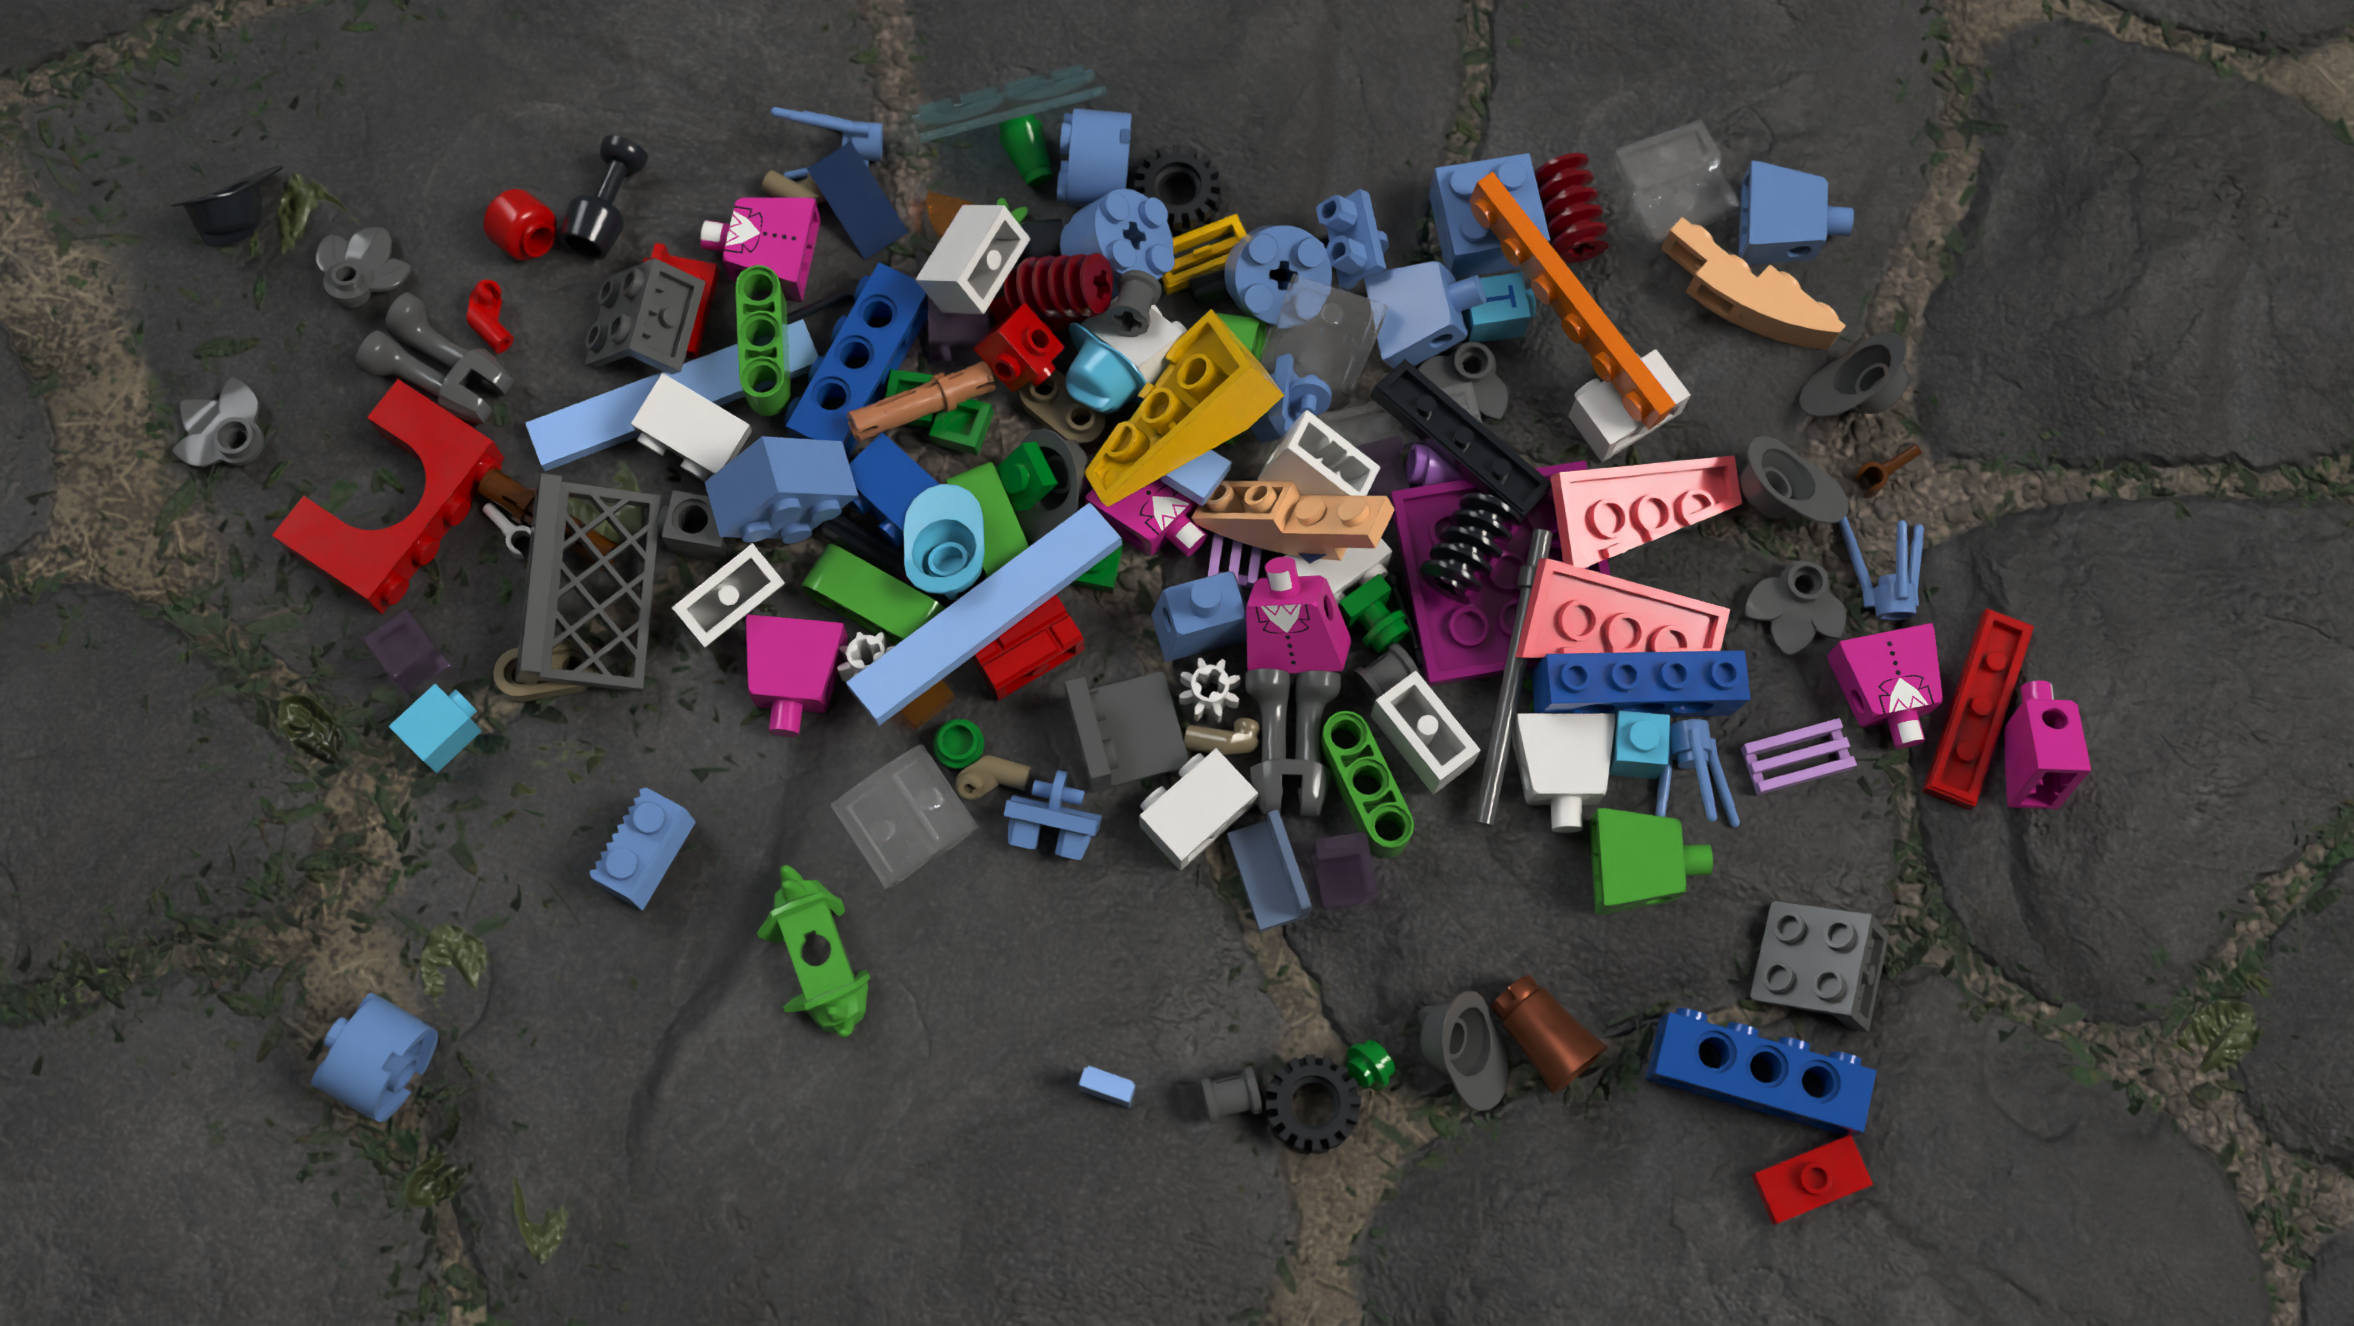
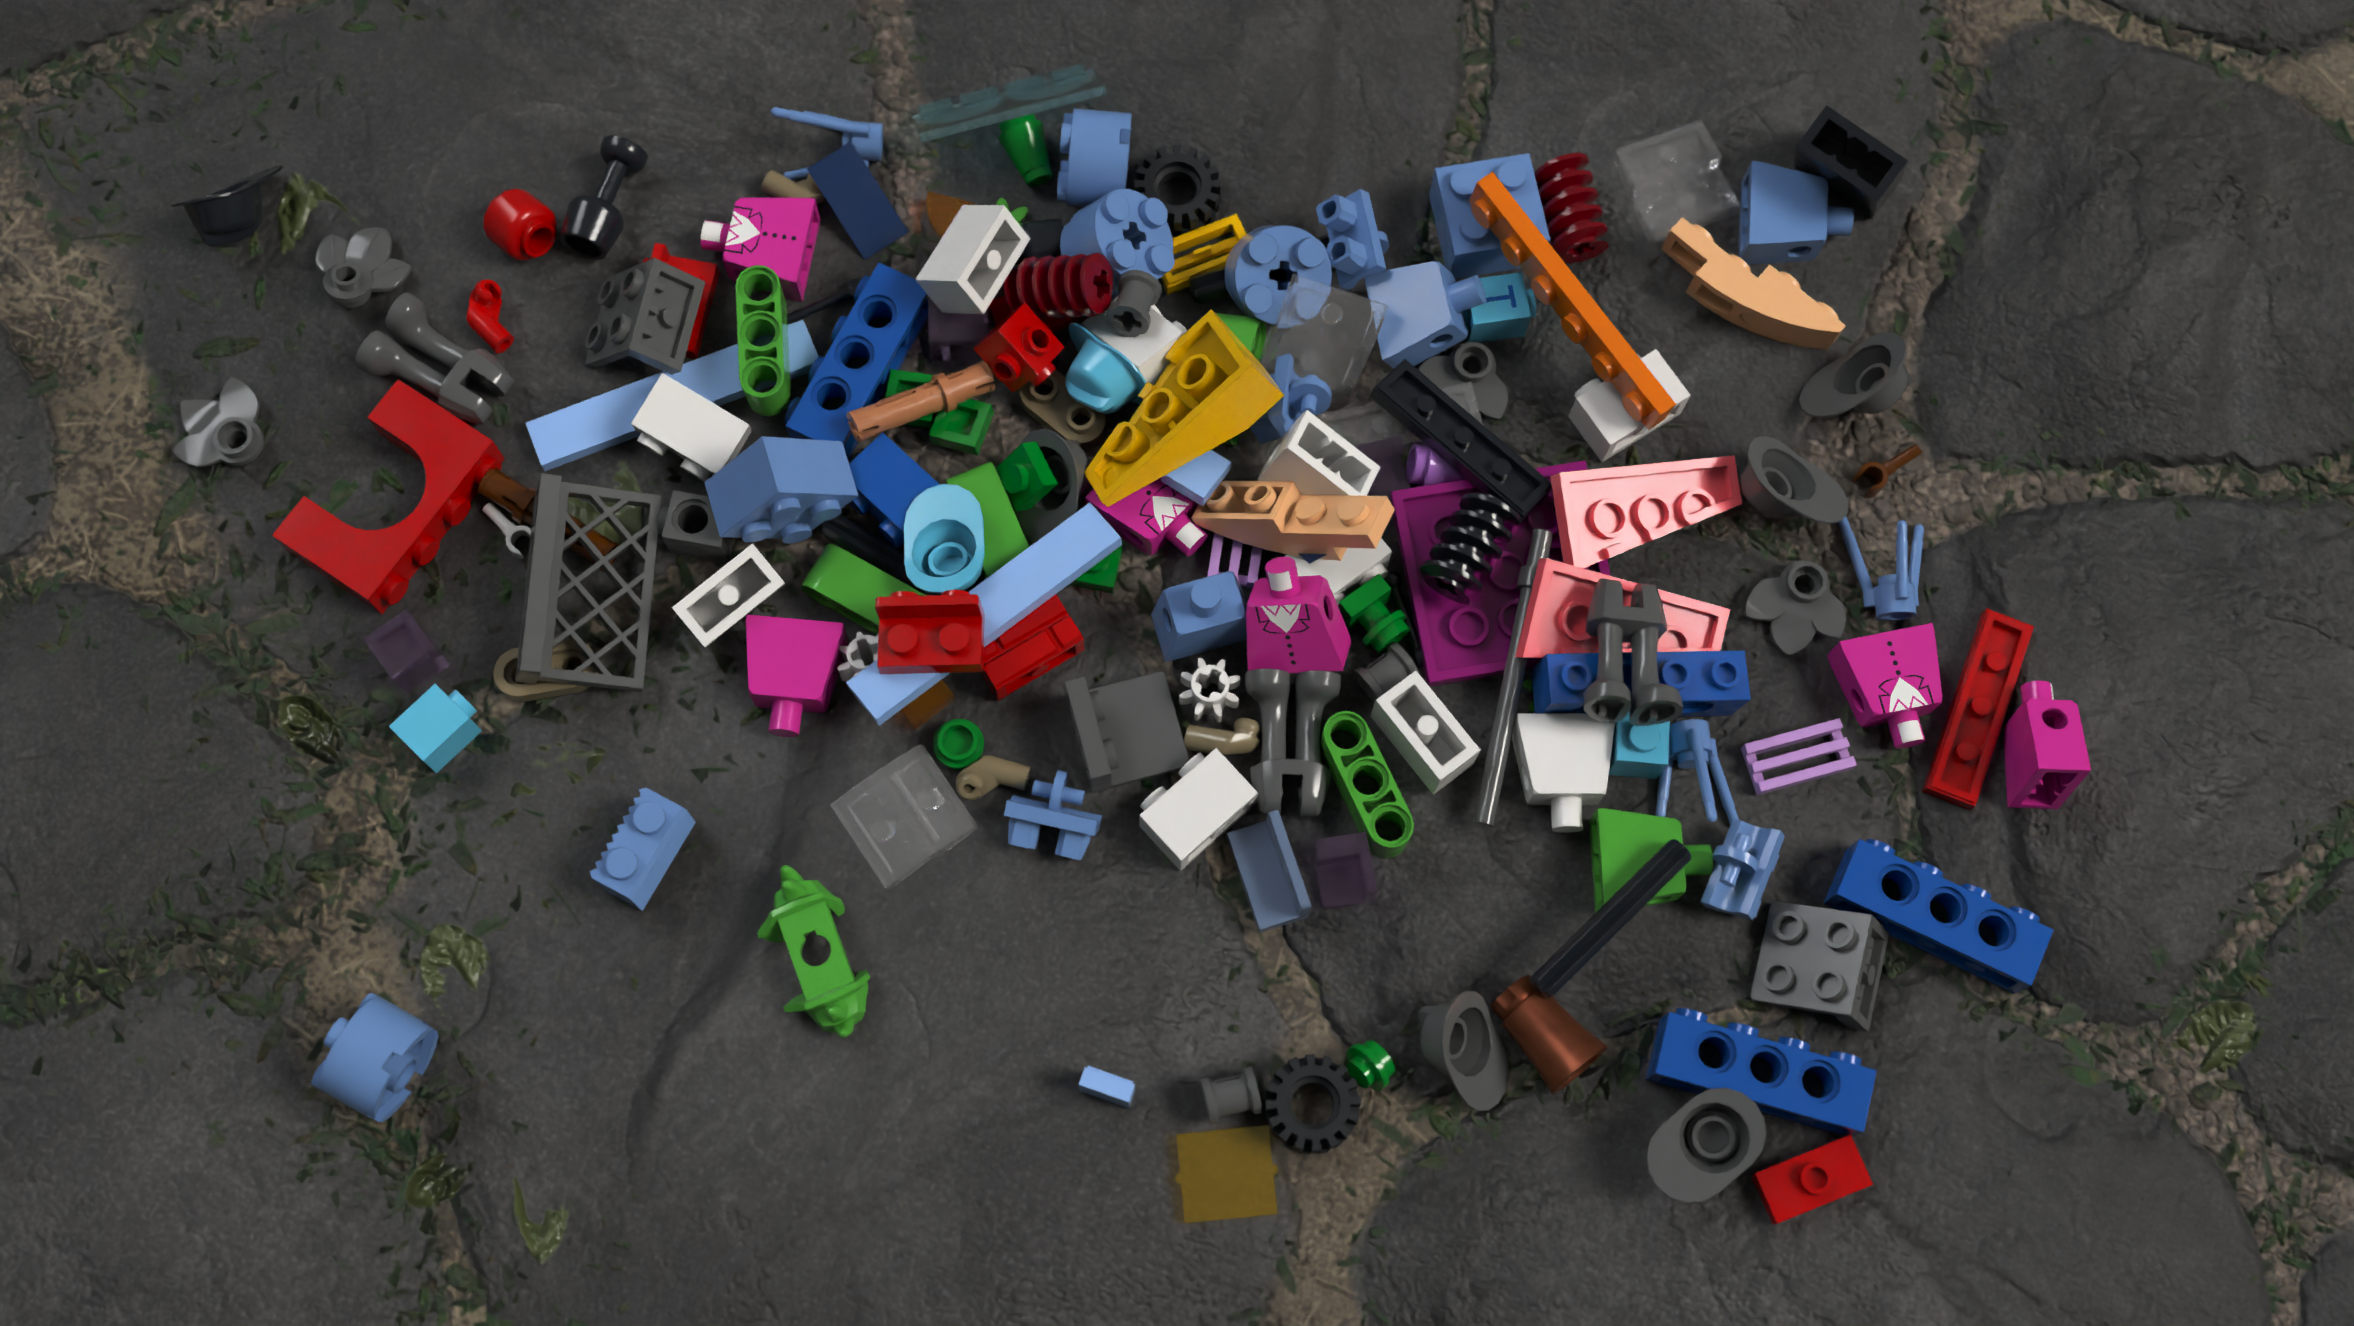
none -> red bracket [875,590,985,674]
none -> clear yellow piece [1175,1125,1278,1224]
none -> black axle [1530,839,1692,999]
none -> dark grey piece [1583,578,1683,726]
none -> dark grey piece [1646,1088,1766,1203]
none -> medium blue hips [1700,819,1785,920]
none -> black brick [1794,105,1908,219]
none -> blue brick [1823,839,2054,994]

